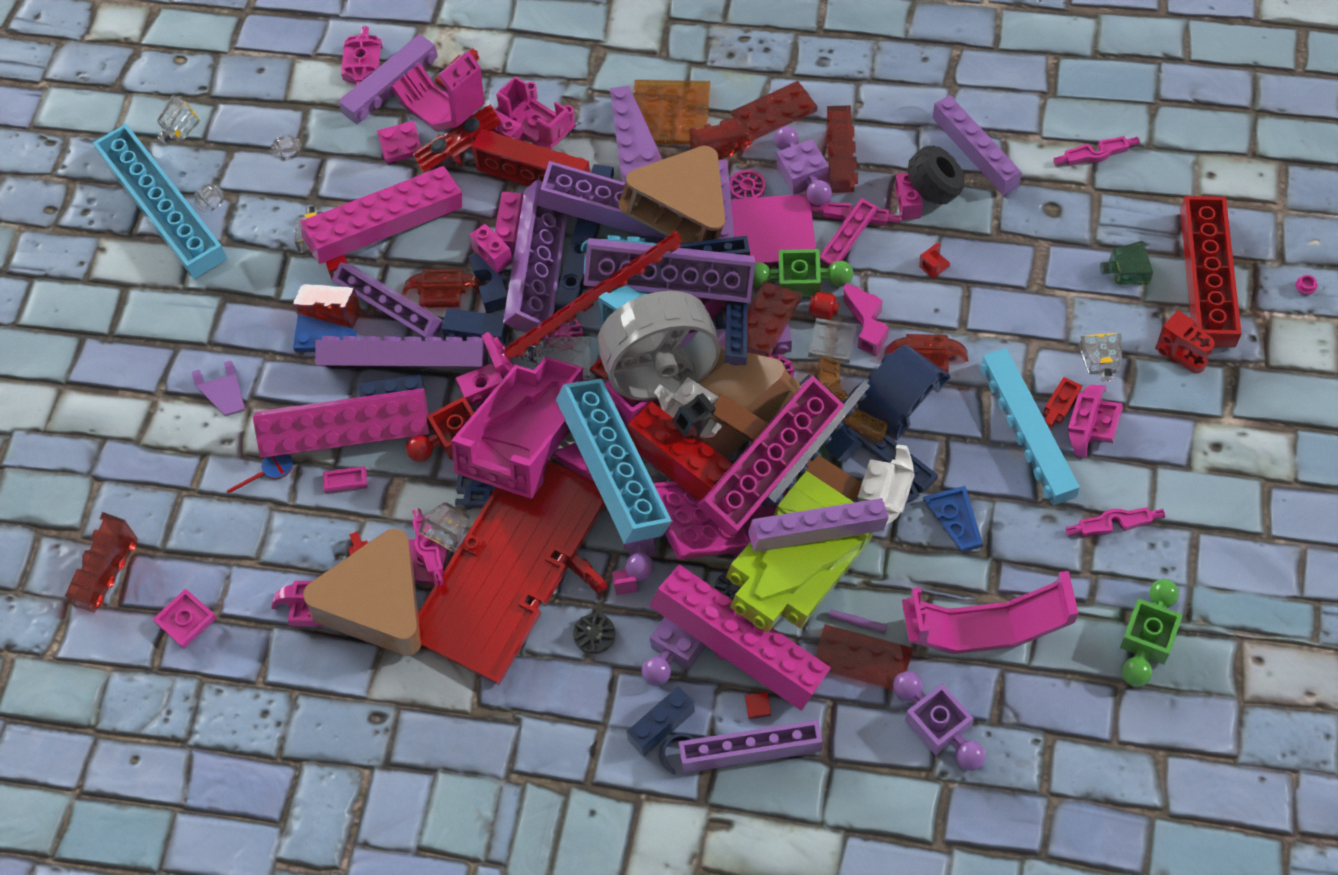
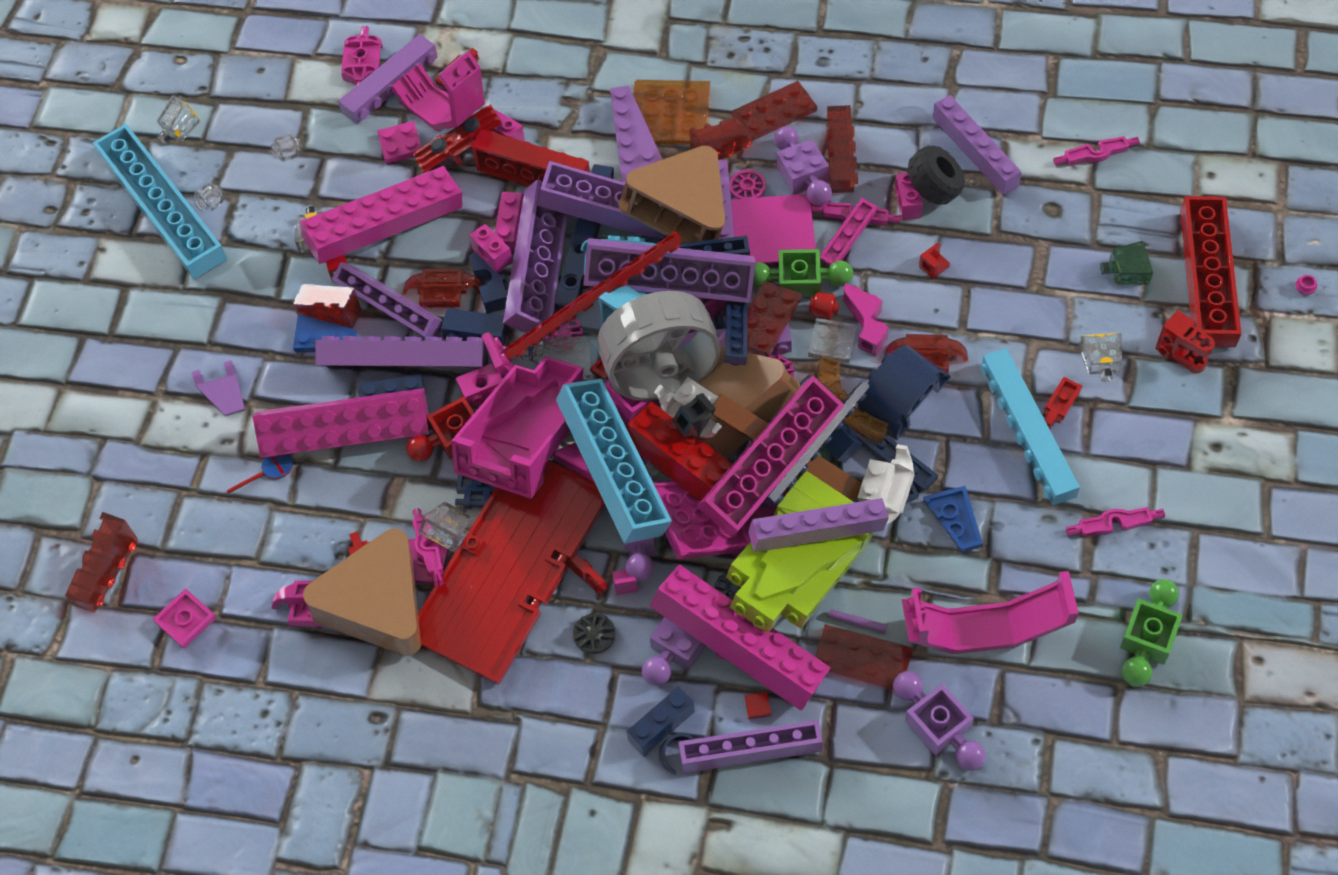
dark pink tile [323,466,368,494] -> none
dark pink container [495,77,576,150] -> none
dark pink plate [1068,384,1123,458] -> none

